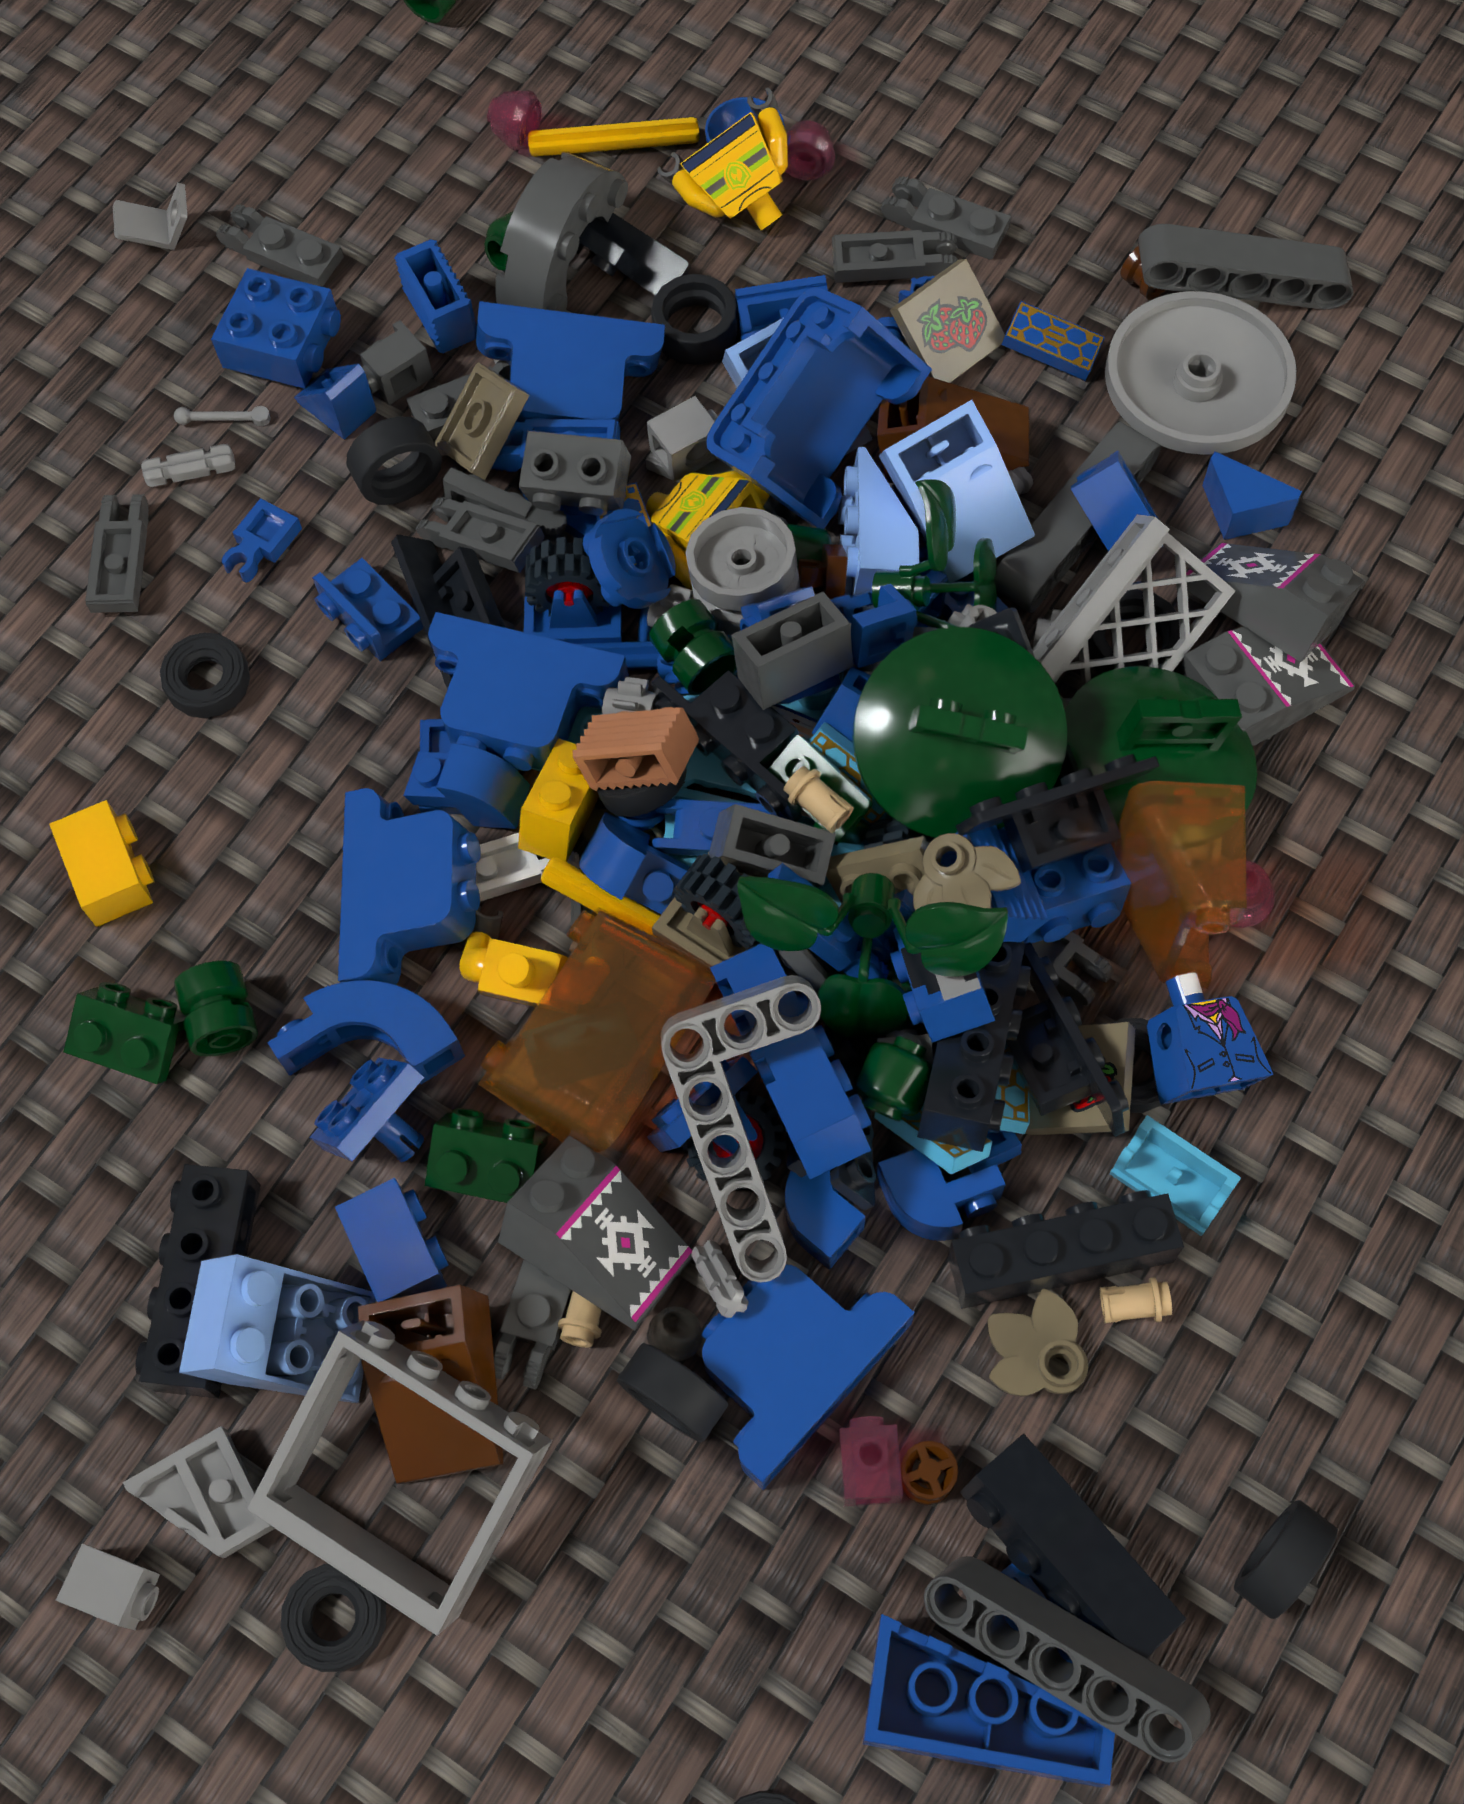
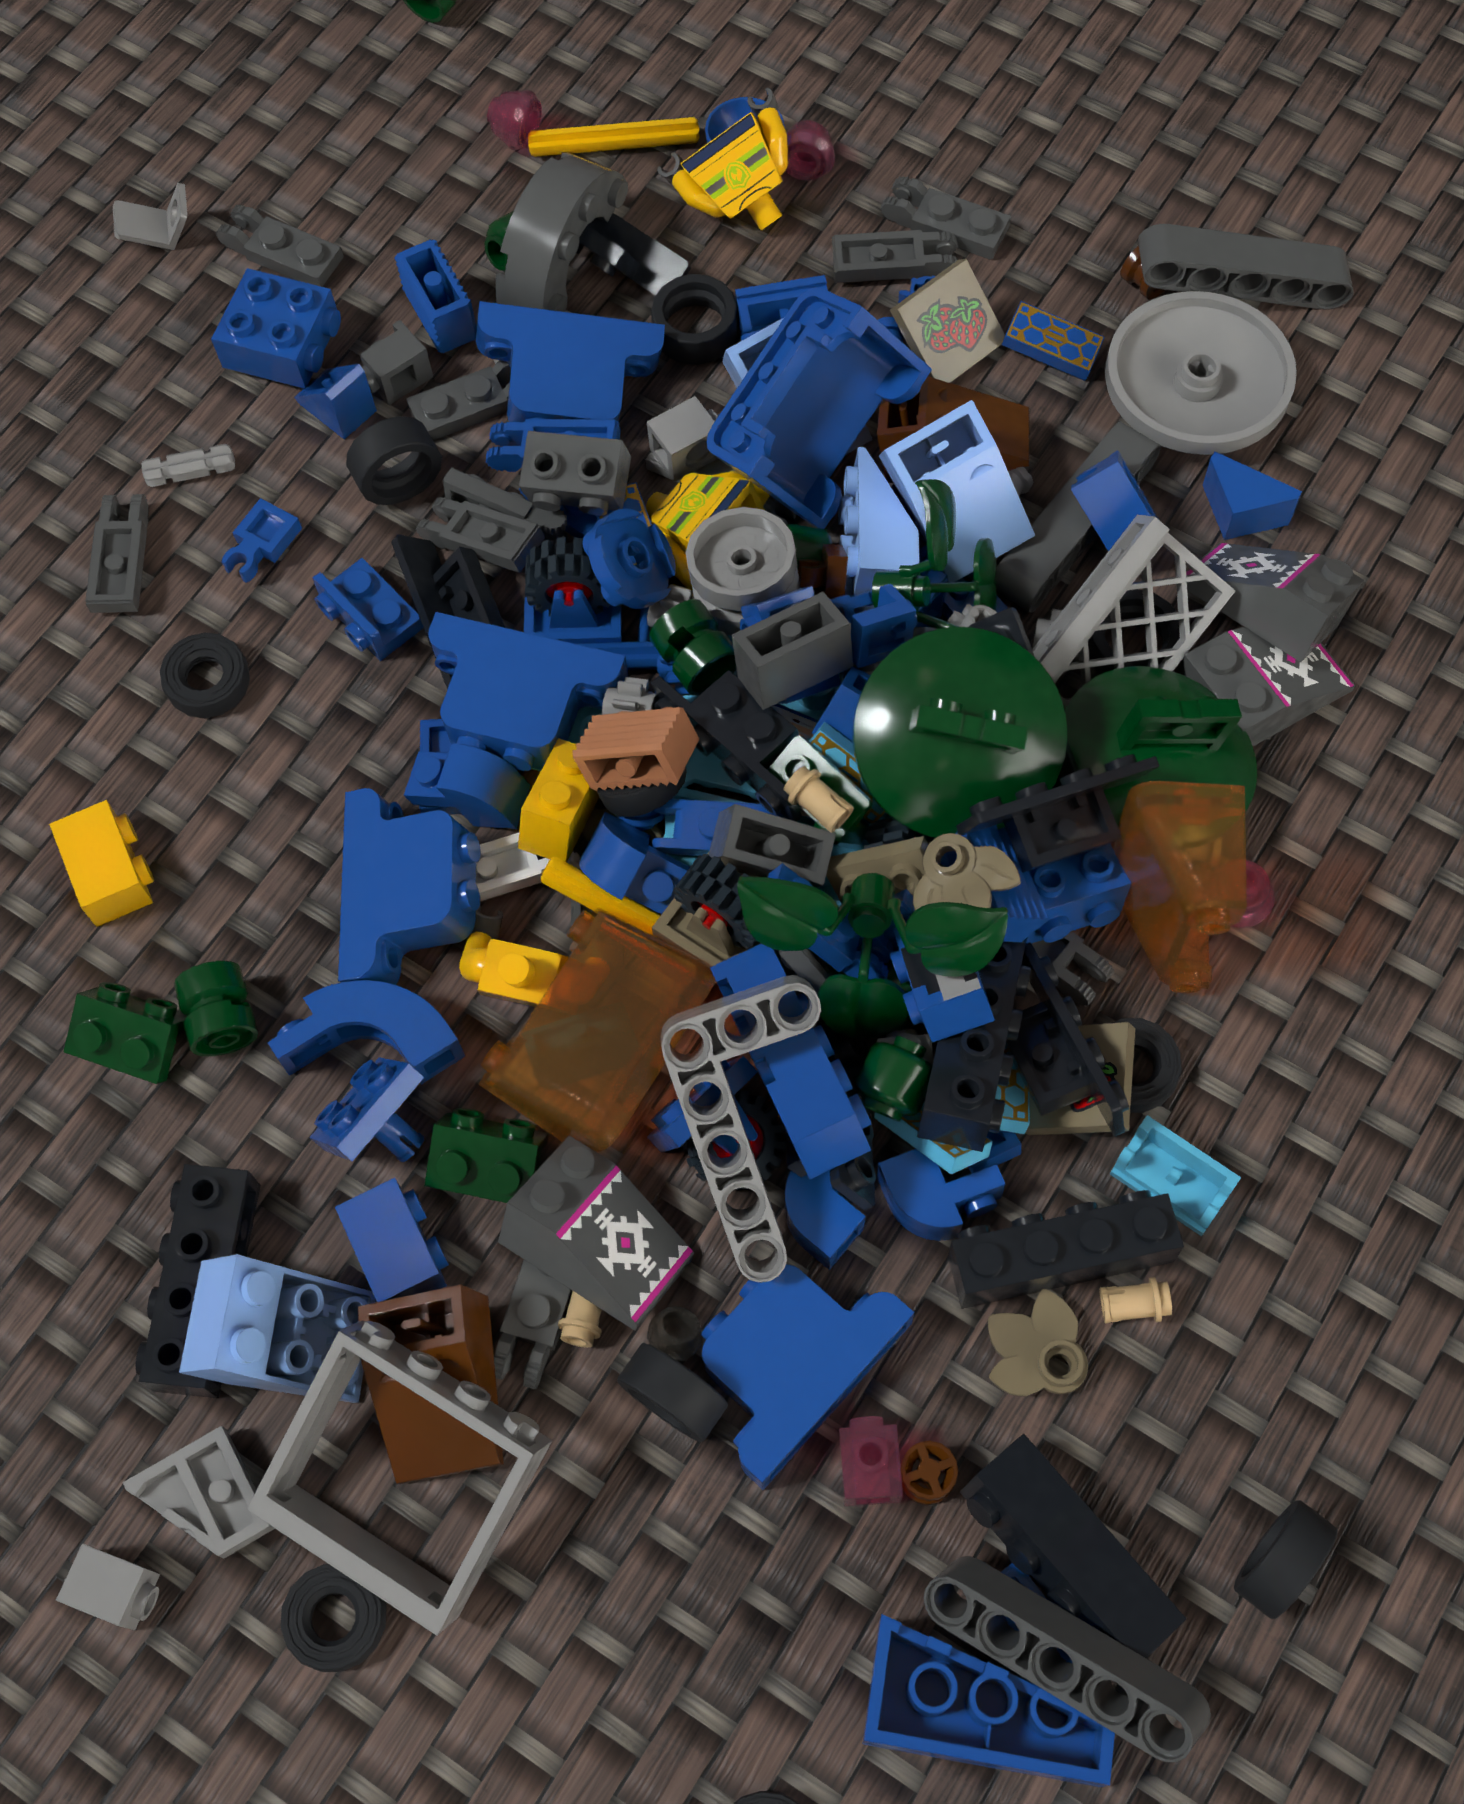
light grey hinge [174,406,271,426] -> none
dark tan tile [435,362,530,480] -> none
light grey axle [691,1240,749,1318] -> none
blue torso [1147,973,1273,1105] -> none

